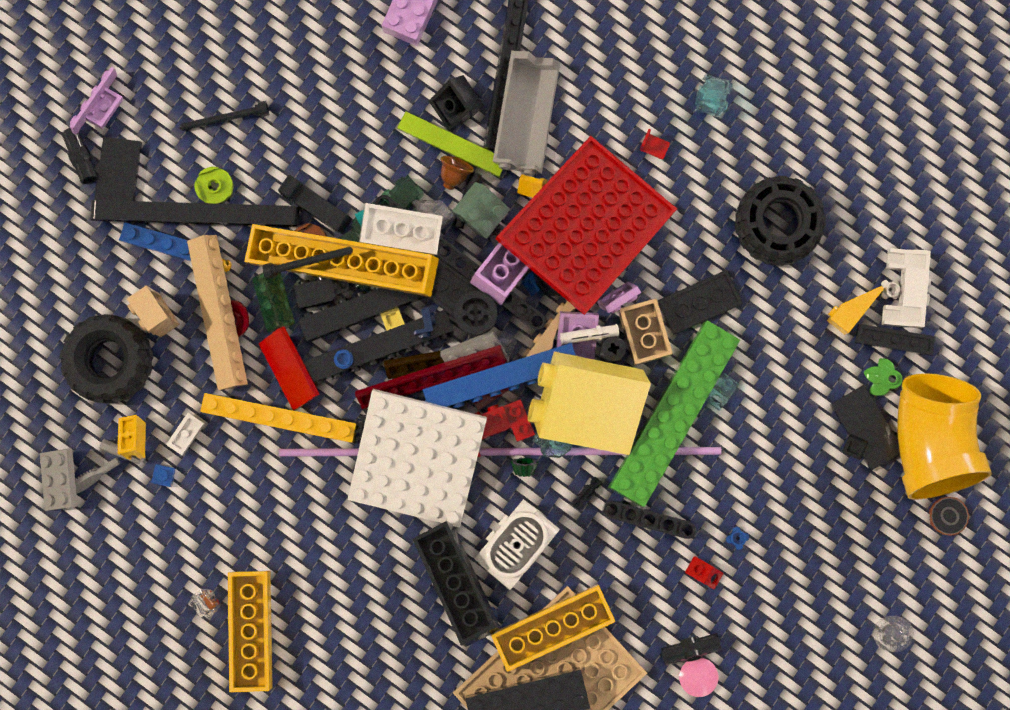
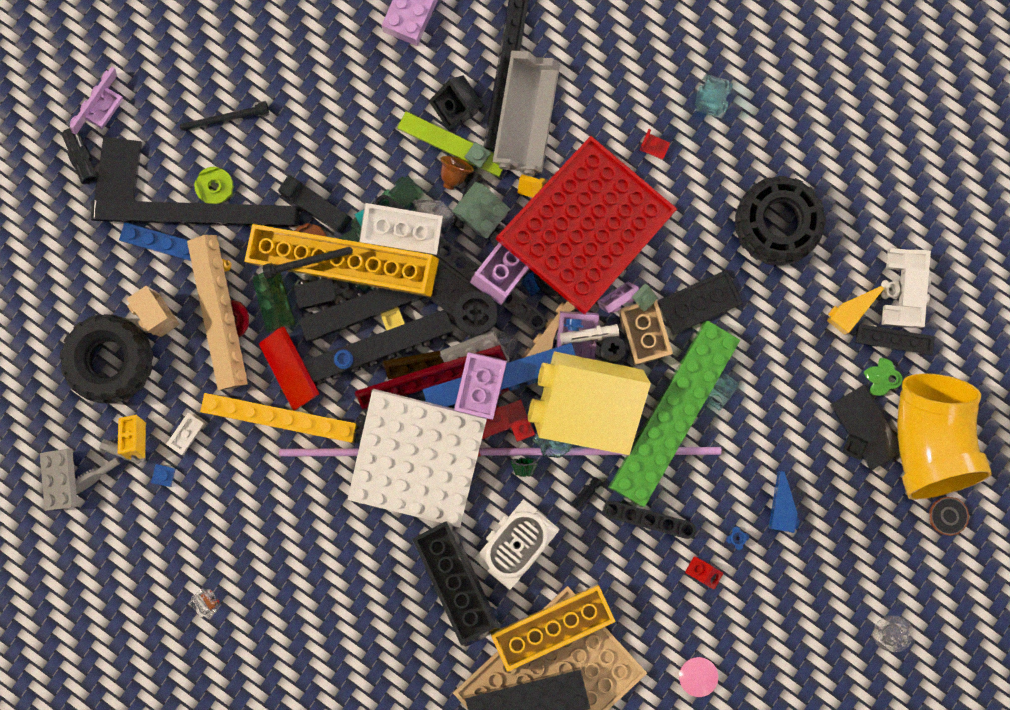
yellow brick [228,570,273,692] -> none
dark blue bracket [414,308,436,339] -> none
black piece [661,633,722,666] -> none
none -> lavender piece [454,352,507,420]
none -> sand green plate [464,142,491,169]
none -> blue plate [563,318,584,331]
none -> sand green plate [632,284,658,312]
none -> blue slope [768,471,800,533]

